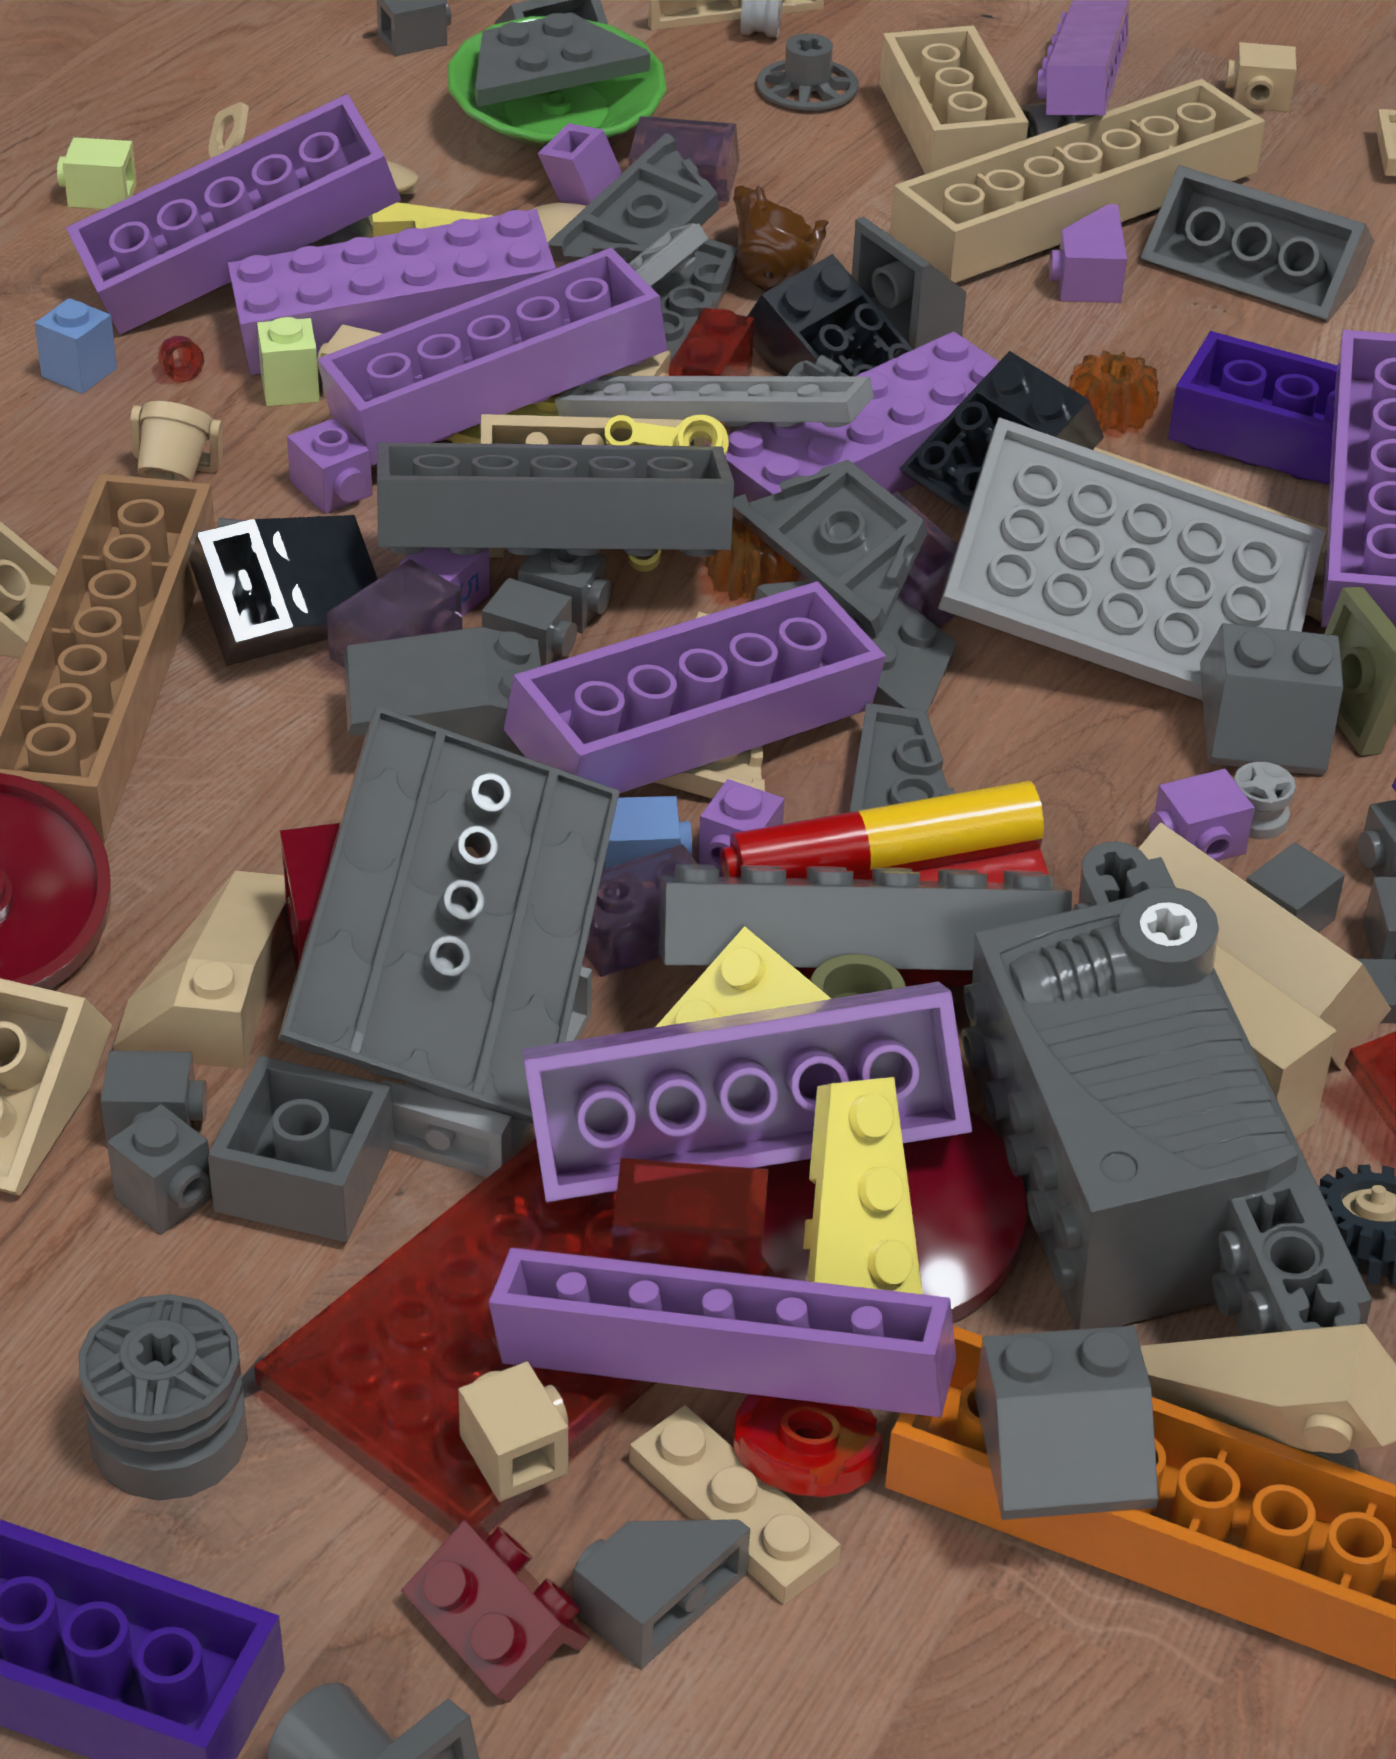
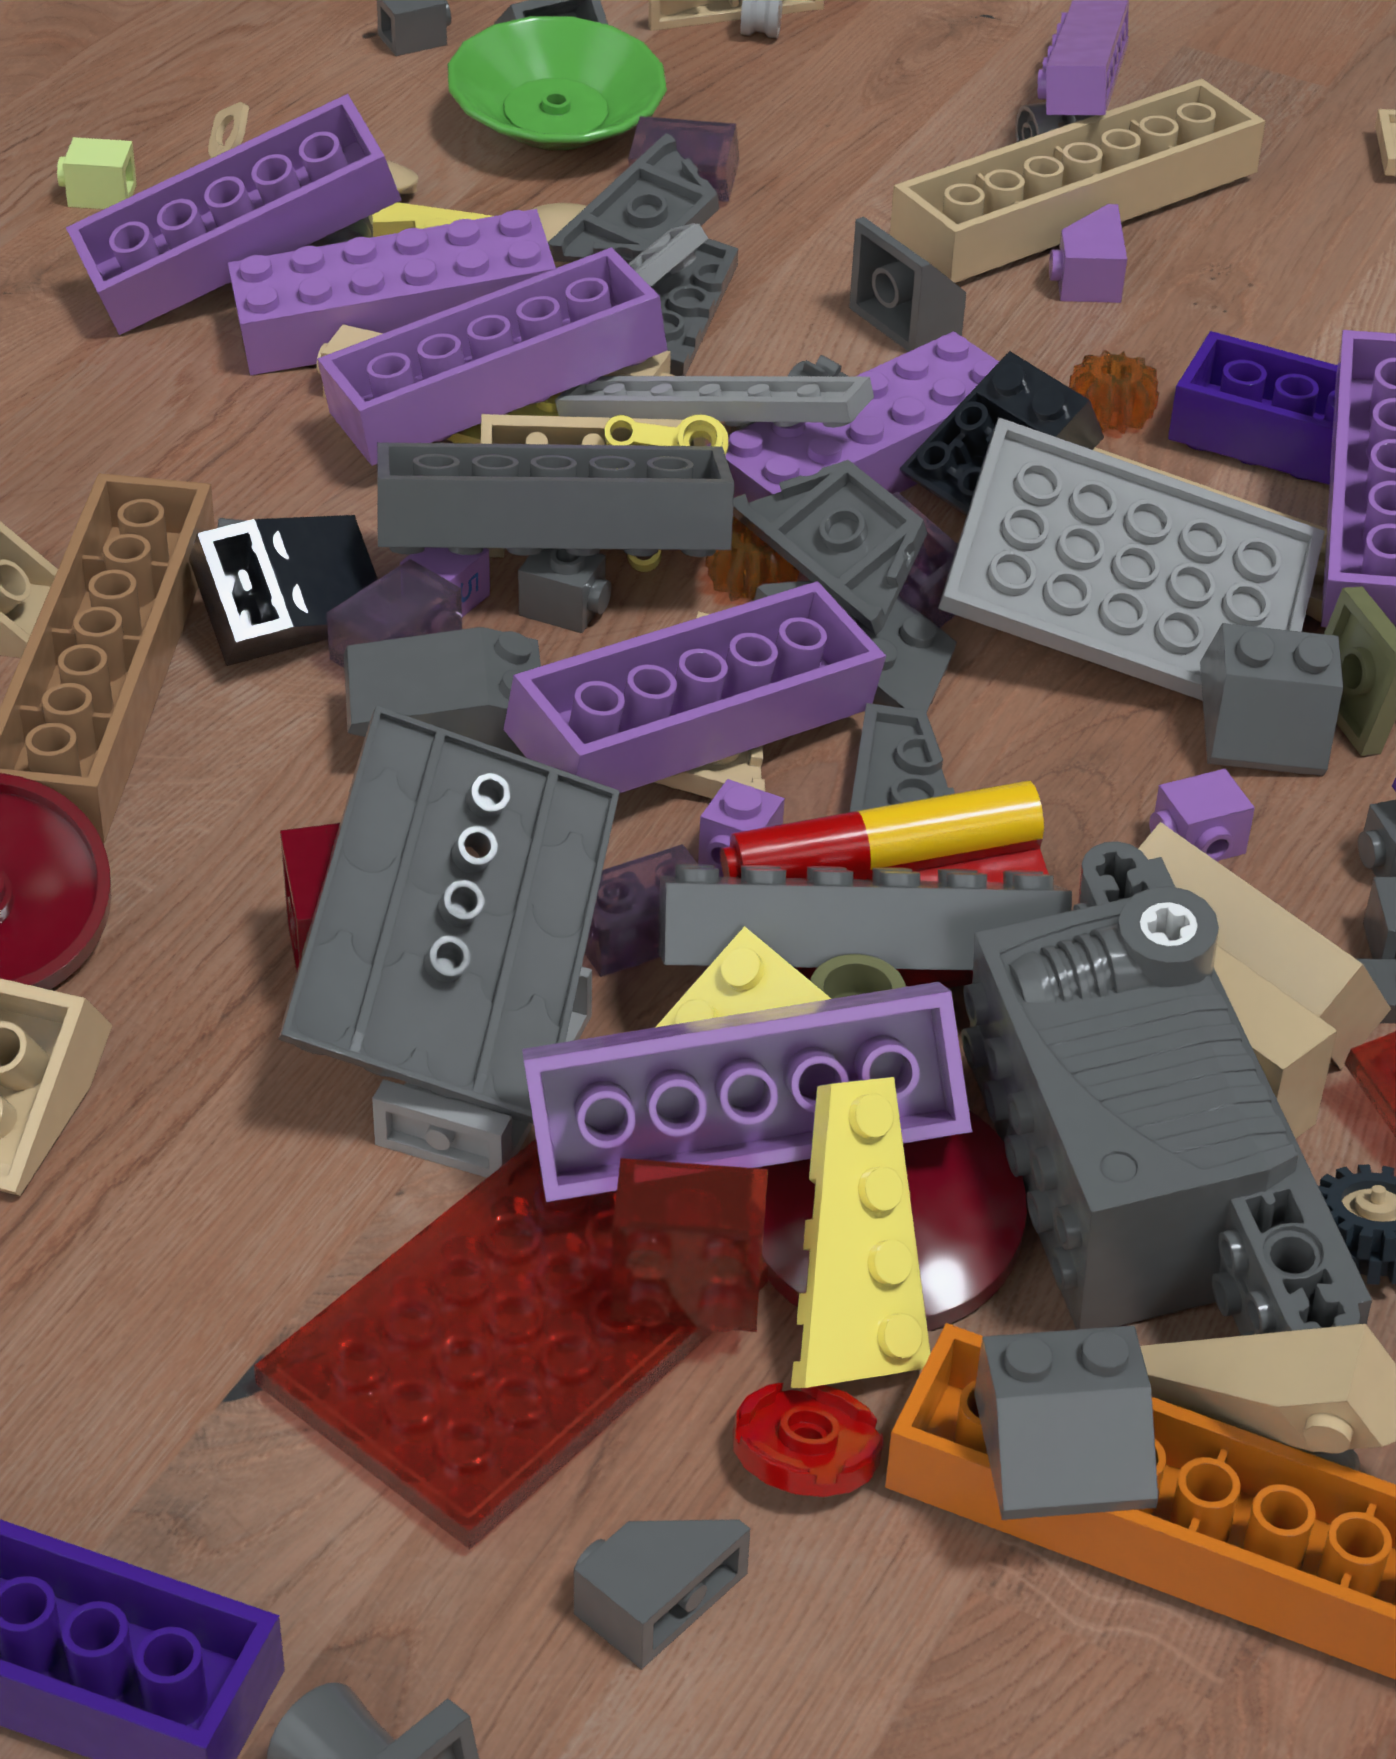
medium blue brick [35,298,117,394] -> none
dark grey wheel [78,1294,248,1501] -> none
dark grey brick [101,1051,207,1148] -> none
dark grey brick [107,1104,212,1235] -> none
tan wedge [113,871,287,1069] -> none
tan piece [130,401,223,482] -> none
clear red hinge [157,335,204,382] -> none
dark grey brick [208,1055,394,1243] -> none
yellowish green brick [257,317,320,407] -> none
medium lavender brick [287,418,372,514] -> none
dark red bracket [401,1520,590,1702] -> none
tan brick [458,1361,568,1502] -> none
dark grey wing [475,13,650,107] -> none
dark grey brick [482,578,577,666] -> none
medium lavender brick [489,1248,956,1417] -> none
medium lavender brick [538,123,622,206] -> none
medium blue brick [603,796,692,887] -> none
tan plate [629,1405,841,1605] -> none
clear red brick [669,307,755,423] -> none
reddish brown piece [733,185,829,291] -> none
black slope [738,254,913,377] -> none
dark grey wheel [757,34,858,110] -> none
tan brick [879,25,1028,174] -> none
dark grey slope [1141,165,1375,322] -> none
tan brick [1225,42,1297,112] -> none
light grey wheel [1234,762,1296,839] -> none
dark grey brick [1246,842,1345,933] -> none

